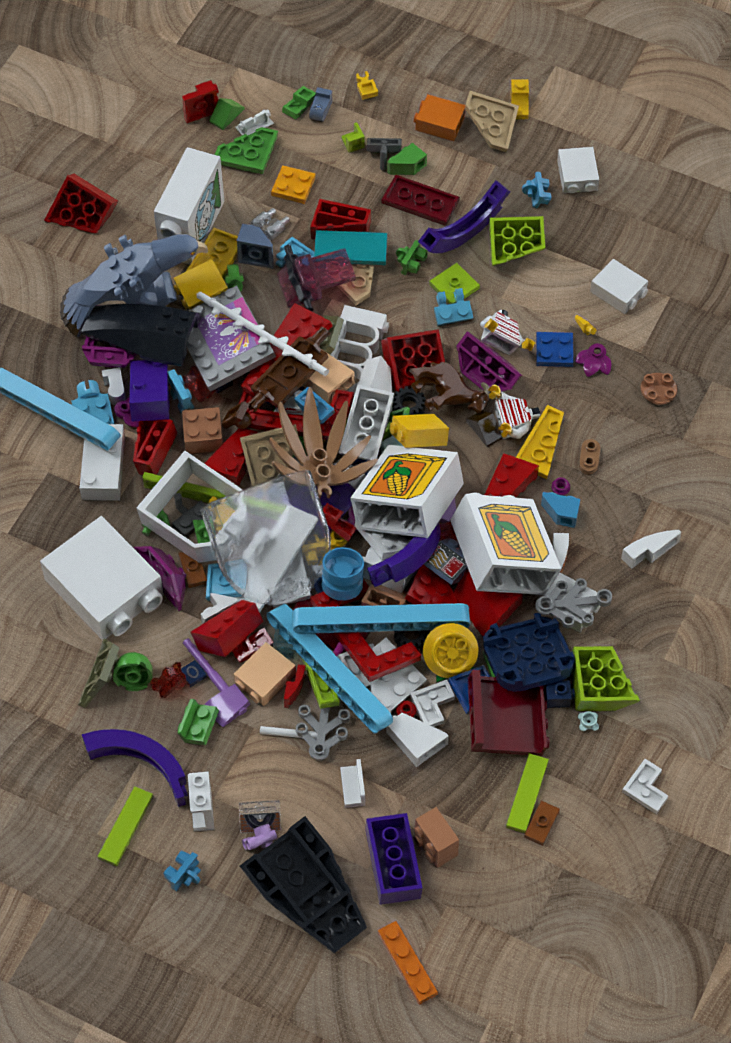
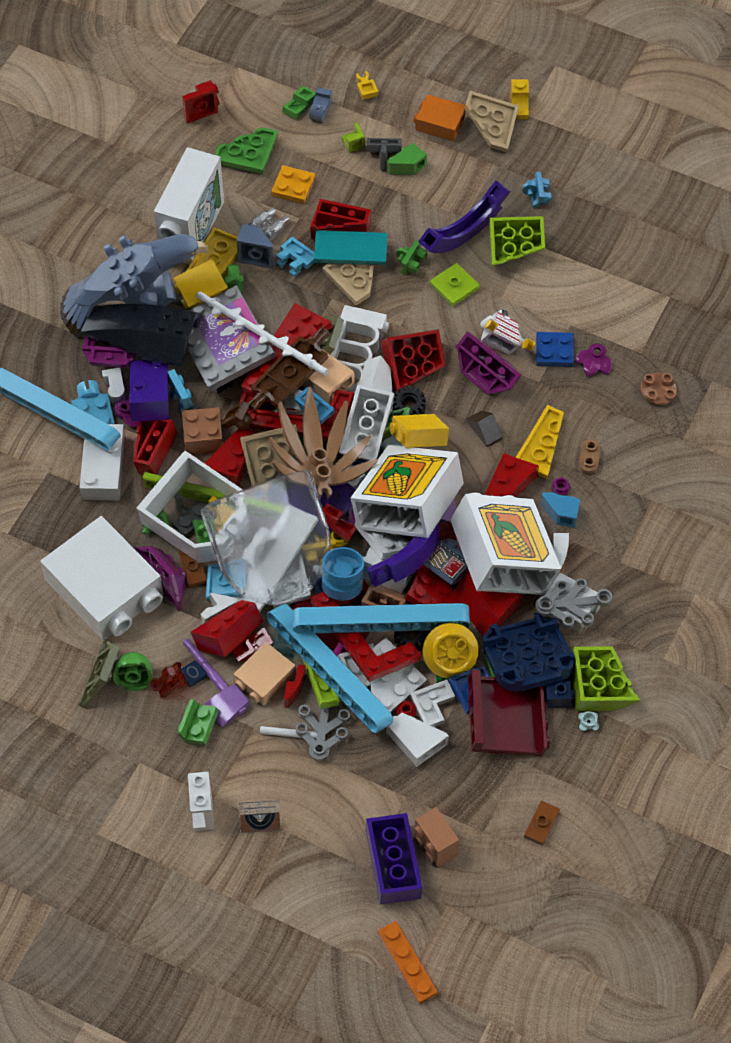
red wedge [44,173,118,234] -> none
dark purple arch [82,729,188,807] -> none
lime tile [98,786,153,867] -> none
dark azure hips [163,851,201,892] -> none
clear red hips [183,365,215,402] -> none
bright green slope [210,98,245,130] -> none
white hinge [236,110,274,135] -> none
black wedge [239,816,367,954] -> none
lavender plate [242,824,277,850] -> none
clear pink piece [277,244,356,311] -> none
white panel [340,759,365,808] -> none
dark red tile [381,175,460,226] -> none
reddish brown animal [409,362,491,414] -> none
medium azure plate [434,288,473,326] -> none
torso [488,385,540,439] -> none
lime tile [506,753,549,833] -> none
white brick [557,147,599,193] -> none
yellow bar [575,315,597,335] -> none
white brick [590,259,648,314] -> none
white slope [621,530,681,569] -> none
white plate [622,759,668,814] -> none

